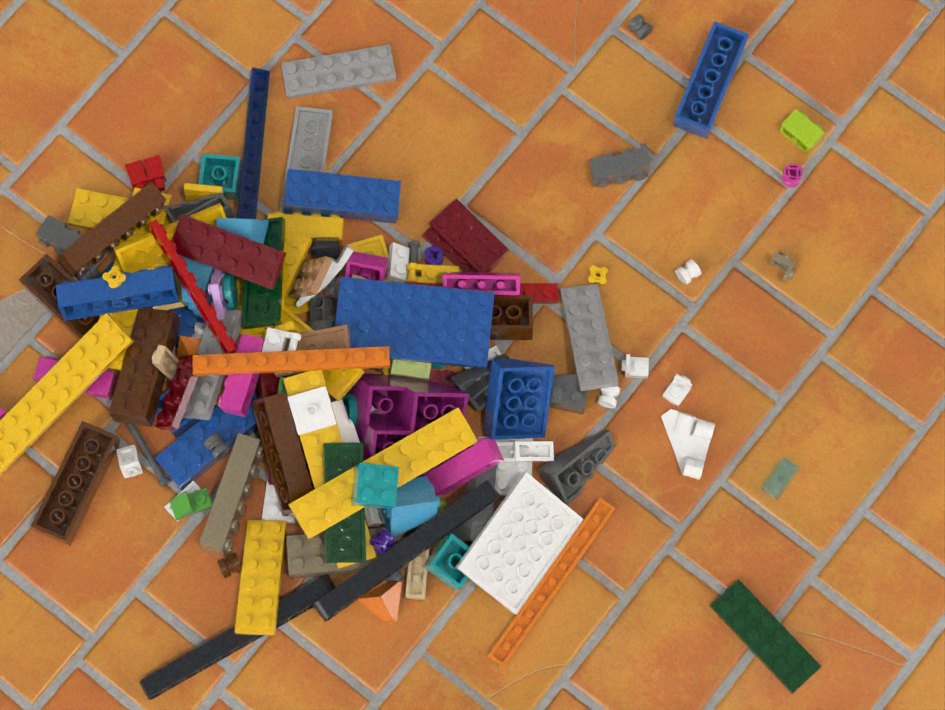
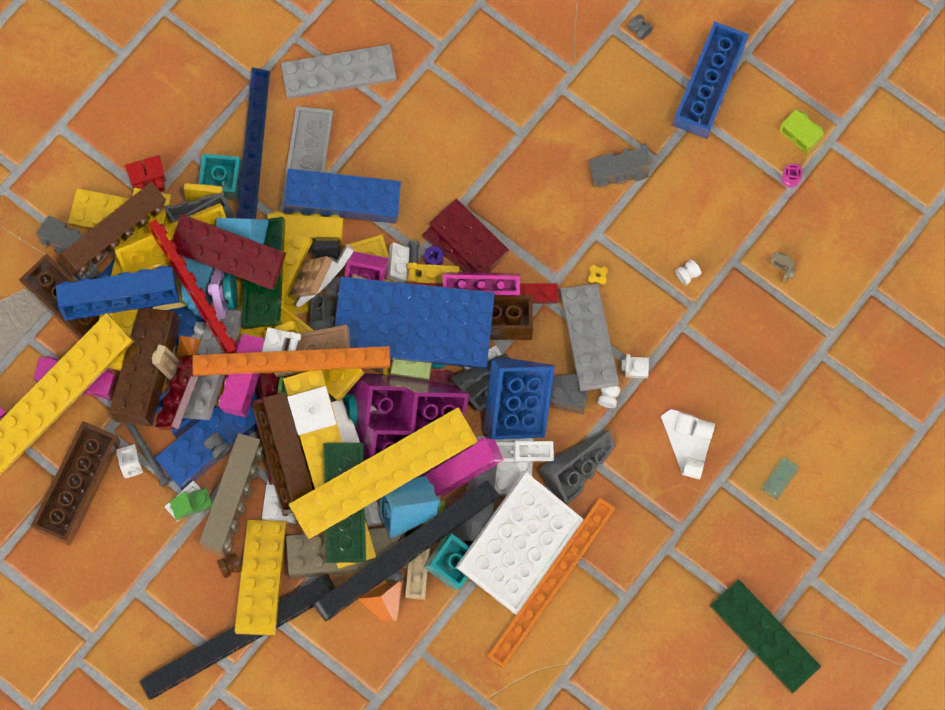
yellow plate [102,266,126,288] -> none
teal brick [352,463,399,509] -> none
dark purple wheel [370,529,395,555] -> none
white bracket [662,374,692,407] -> none

